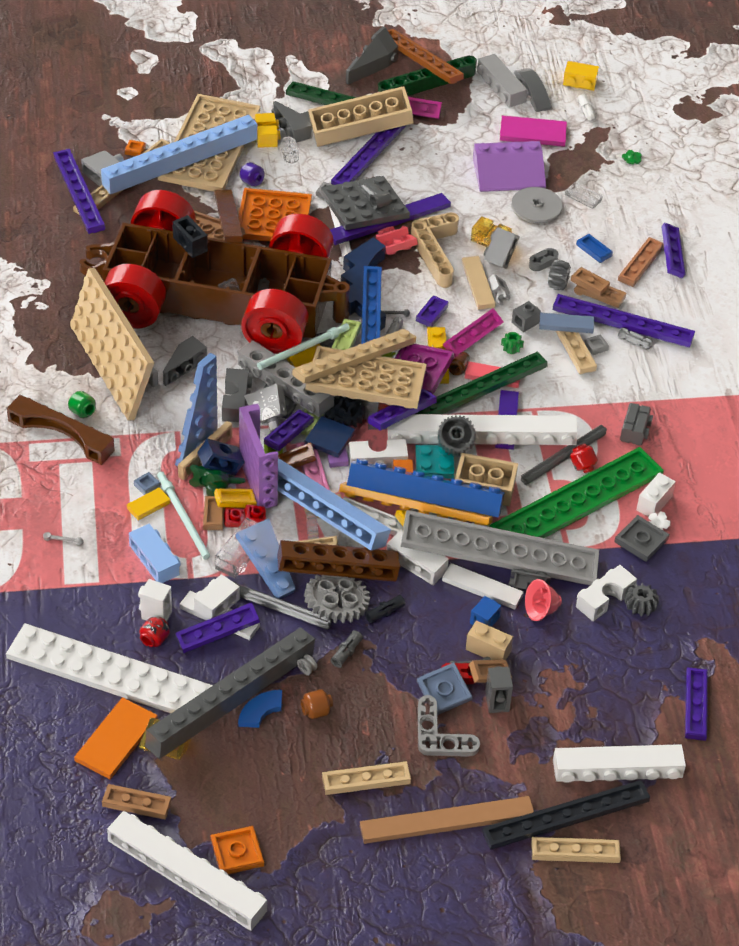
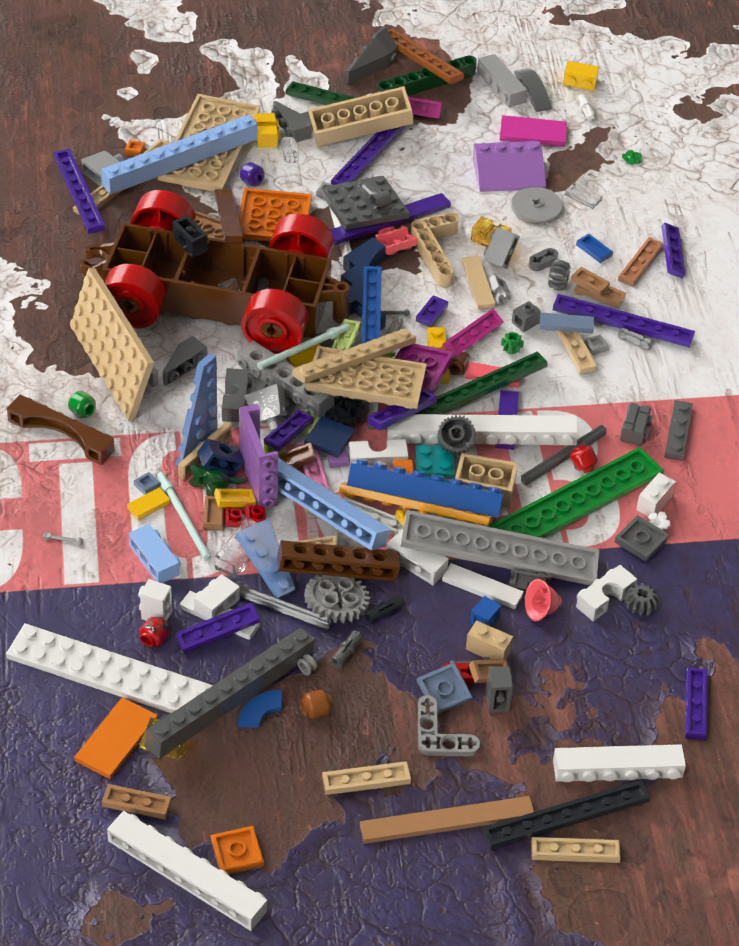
none -> dark grey plate [664,400,693,461]

